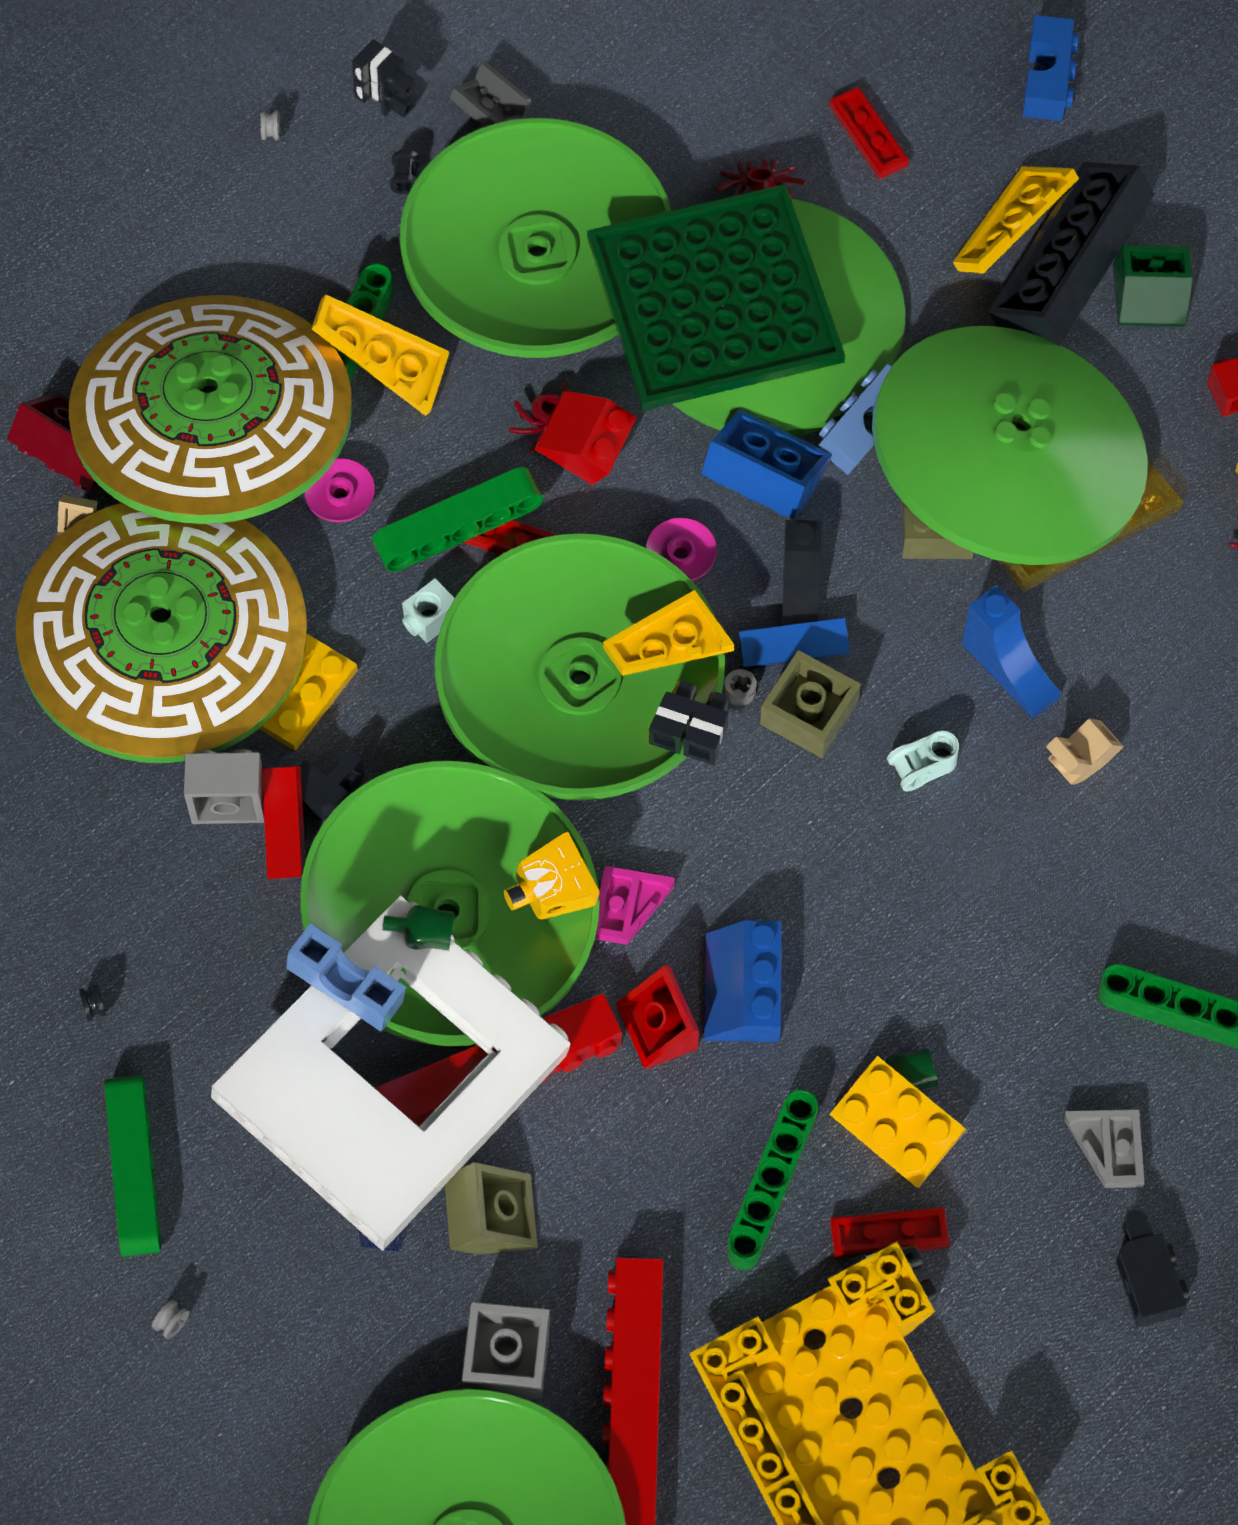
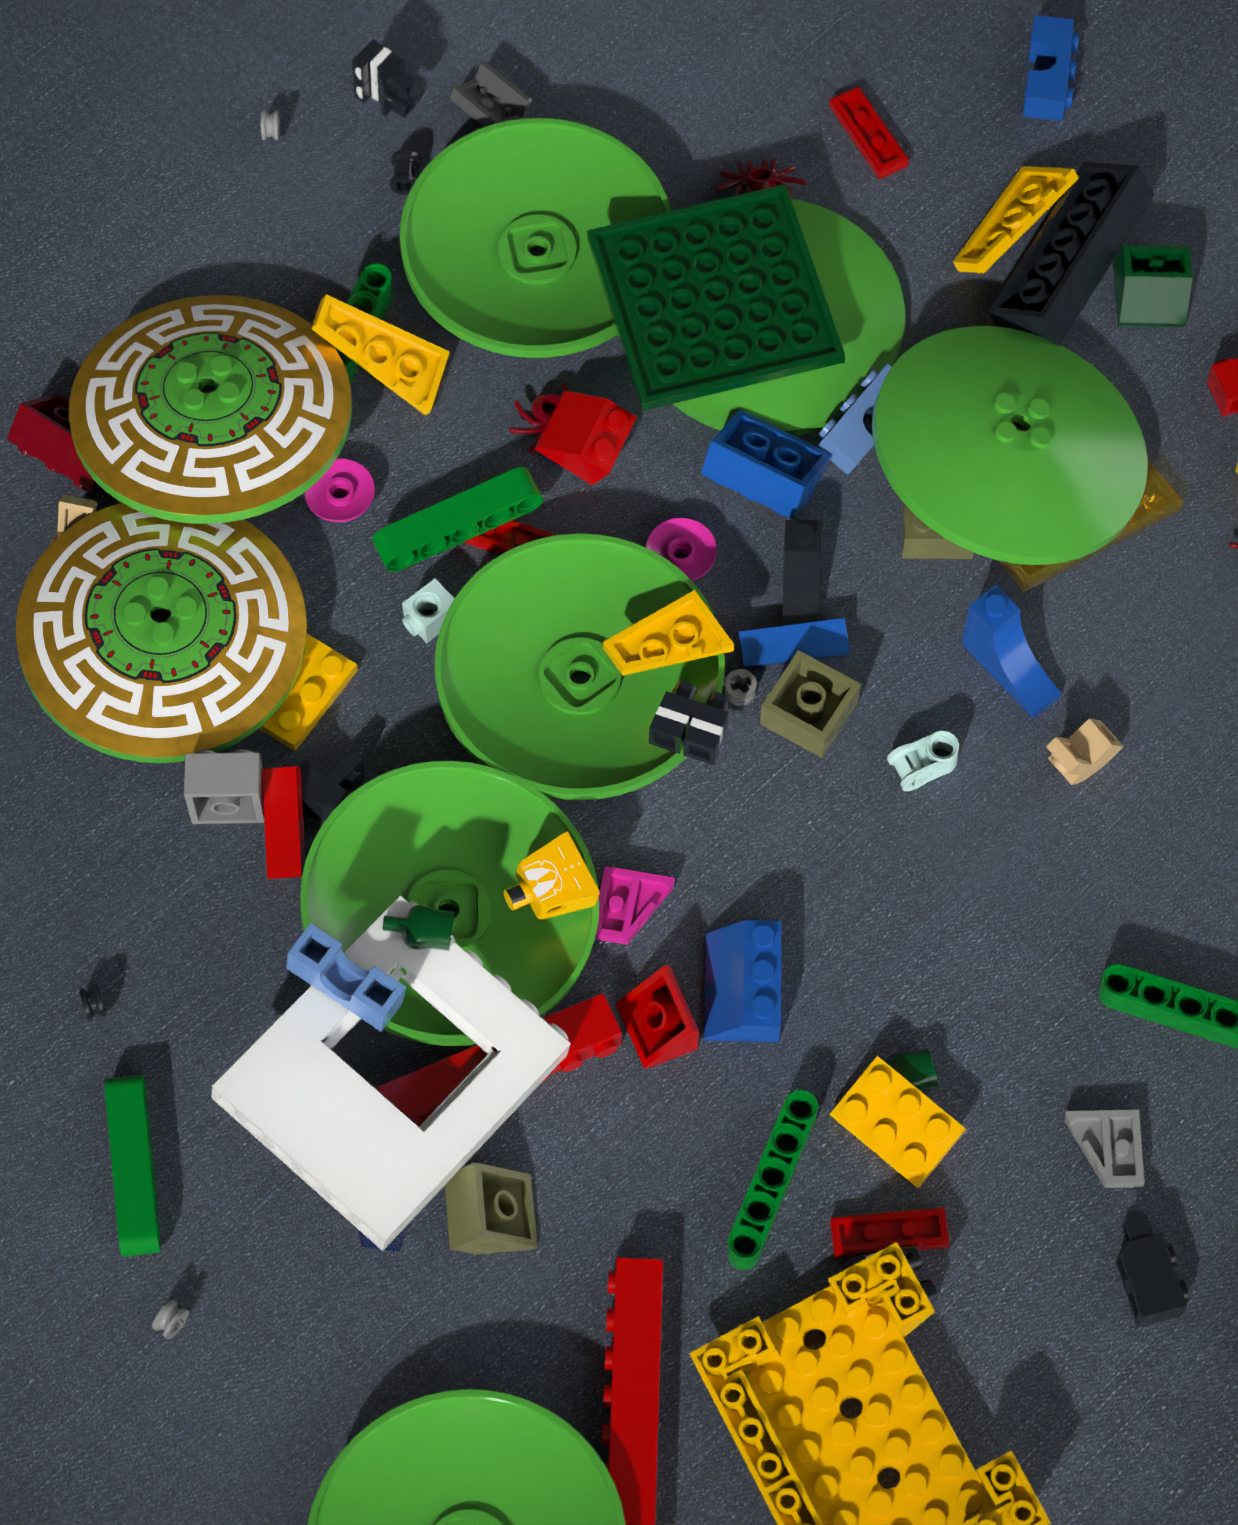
light grey brick [462,1302,550,1399] -> none

